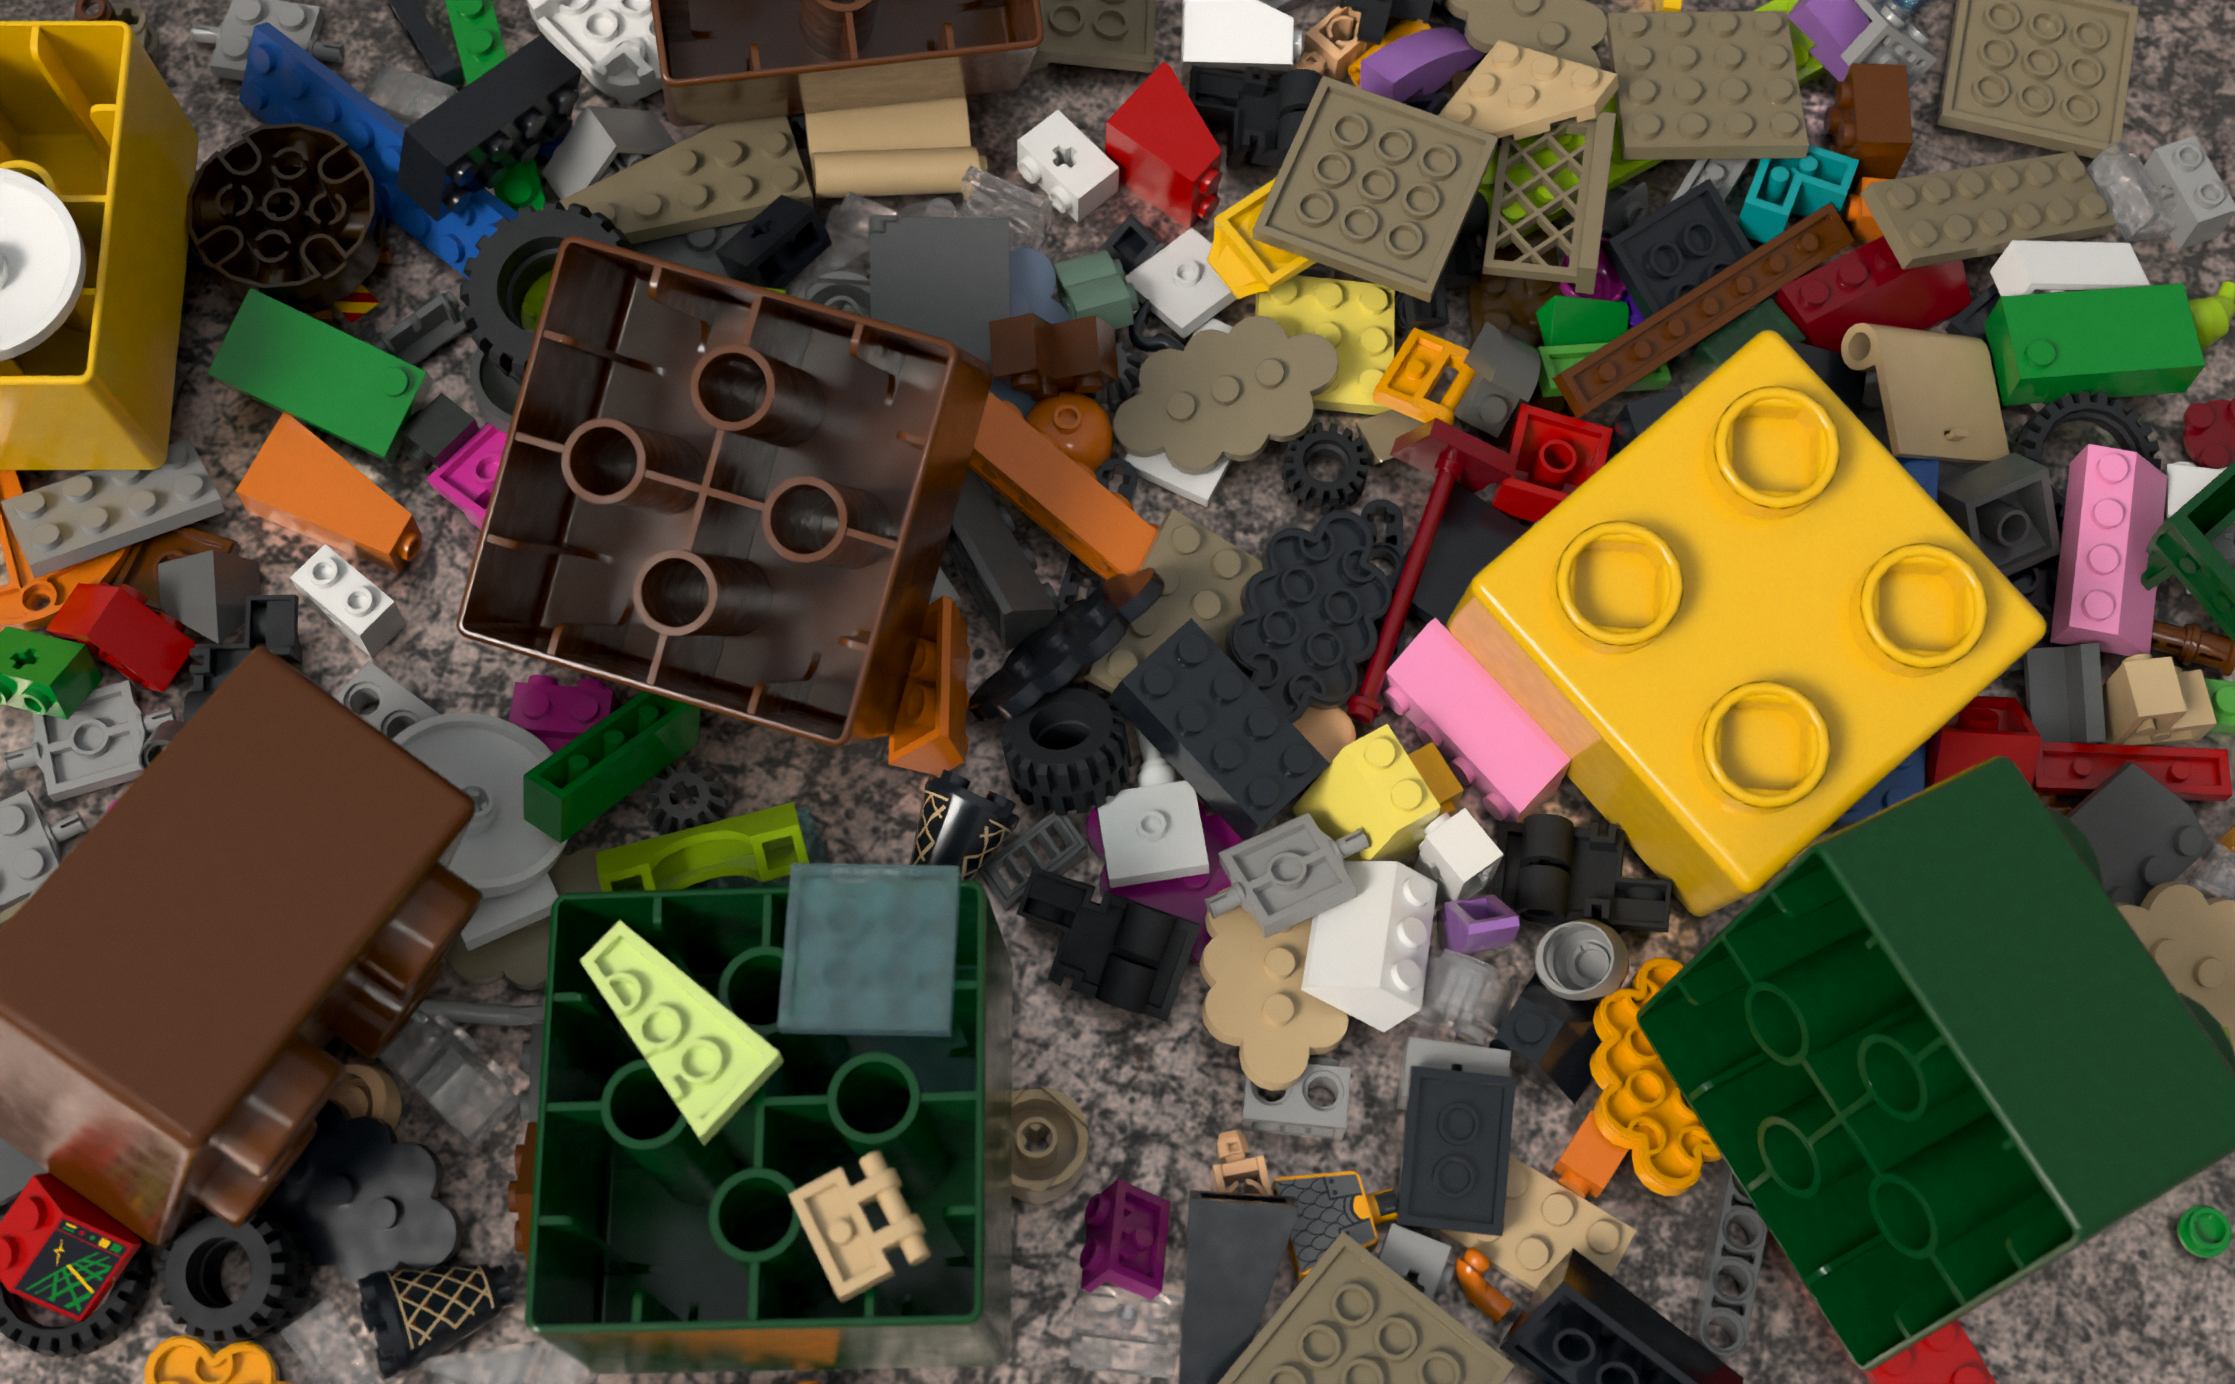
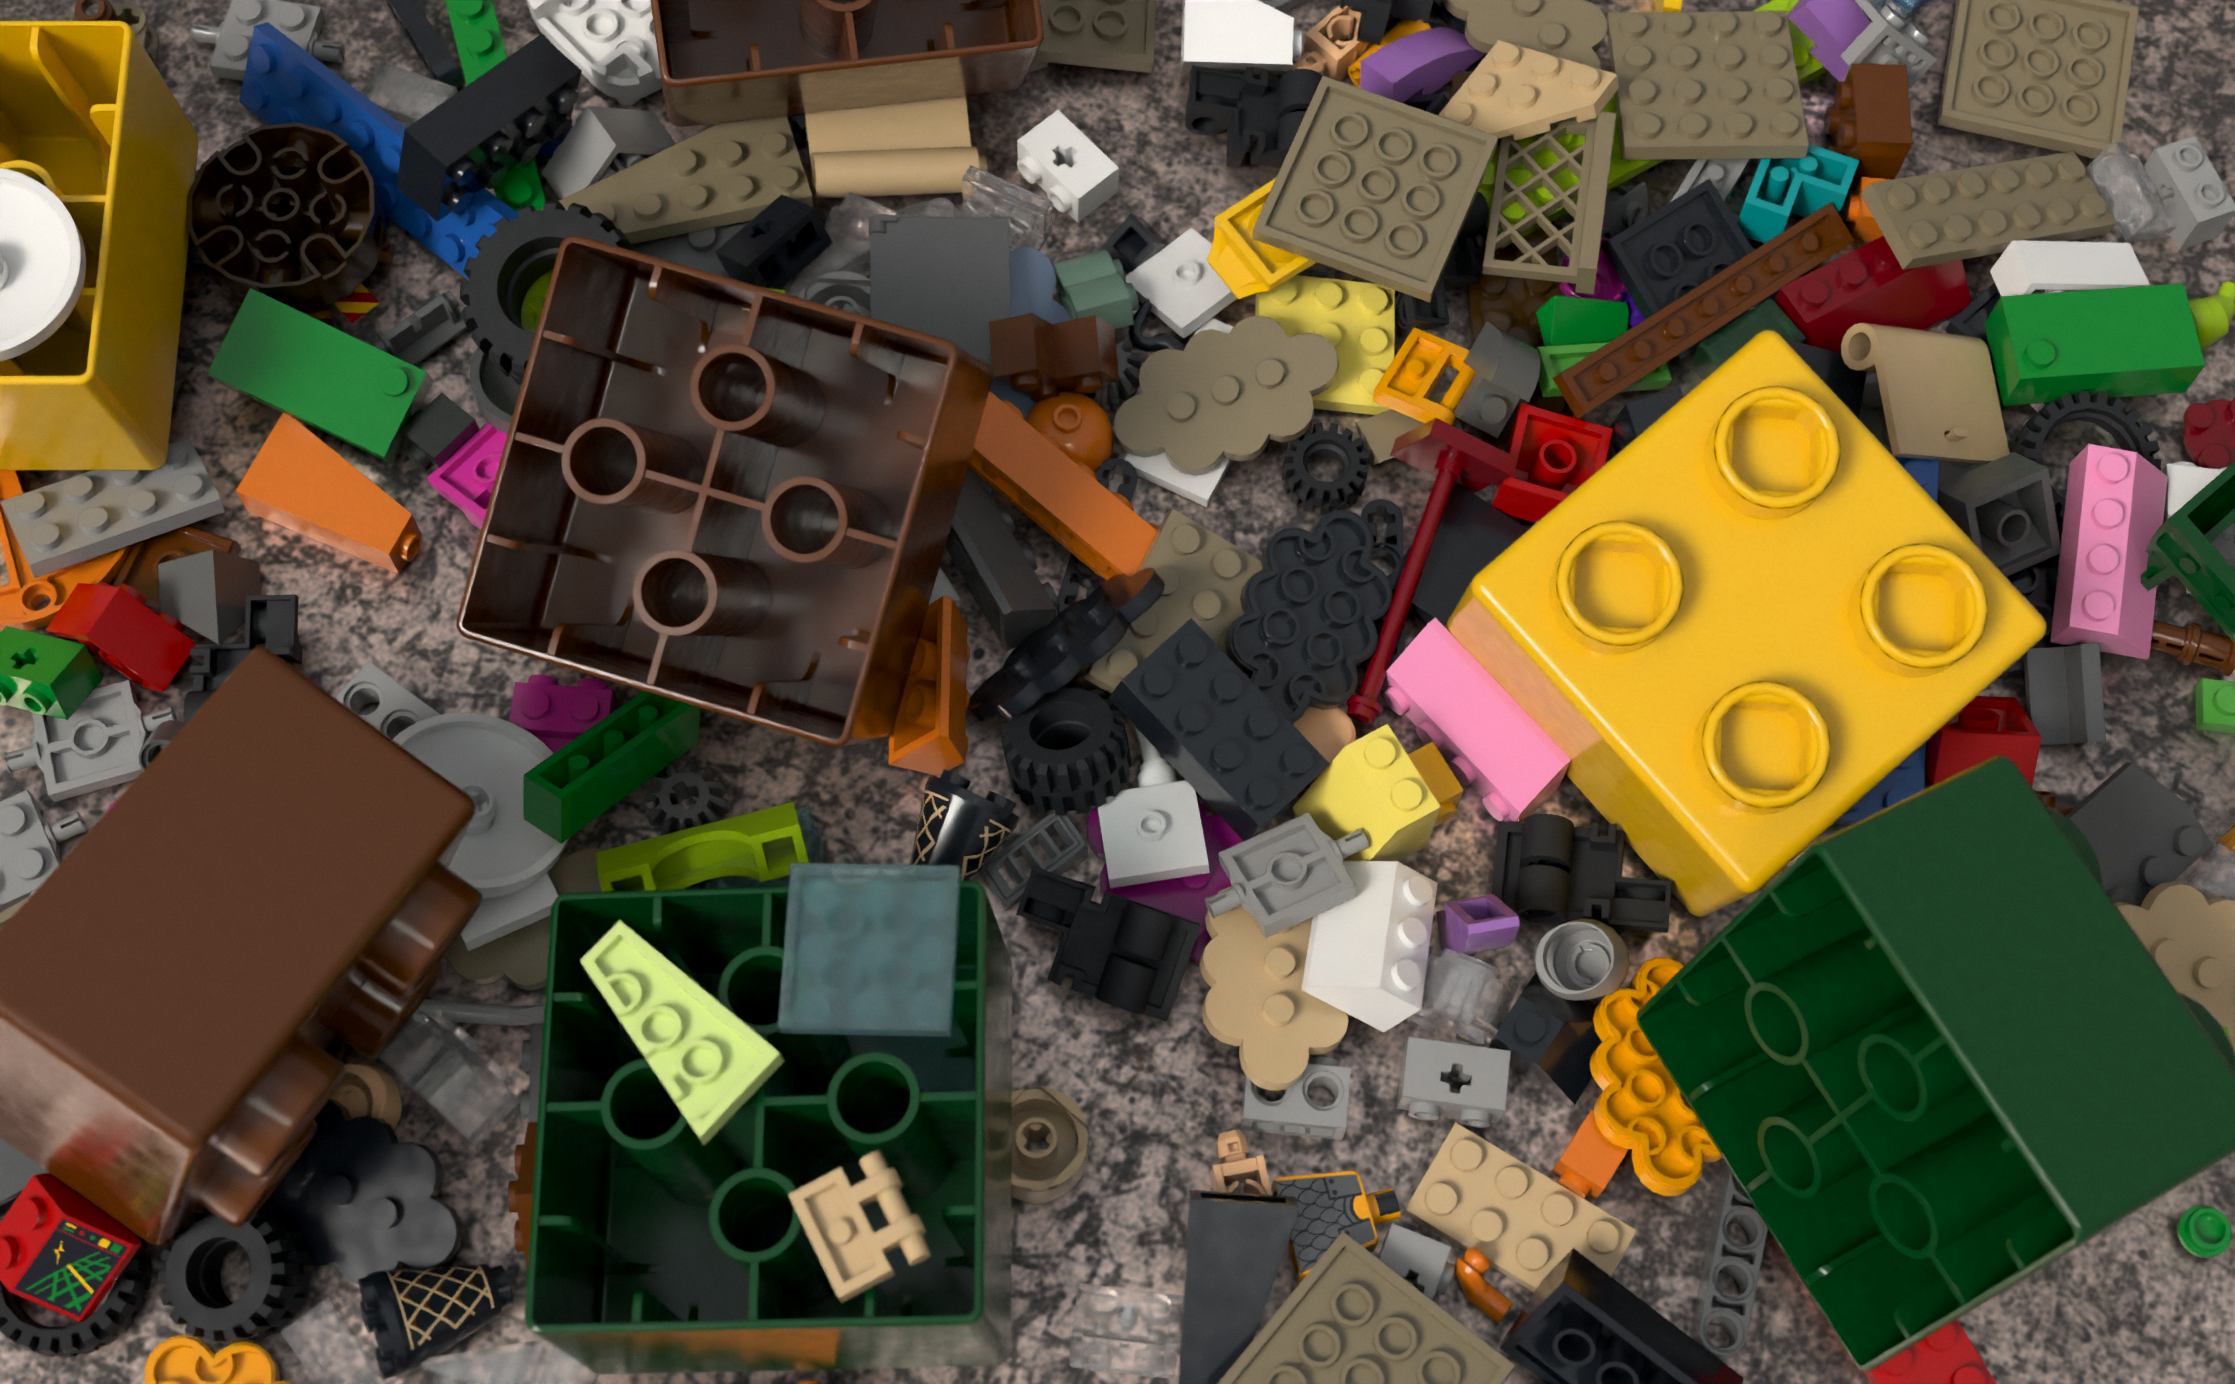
white brick [290,544,407,658] -> none
magenta bracket [1079,1179,1171,1300] -> none
red slope [1105,61,1222,230] -> none
black plate [1395,1066,1516,1236] -> none
white brick [1414,808,1503,906] -> none
red plate [2032,742,2232,802] -> none
tan brick [2102,654,2217,746] -> none

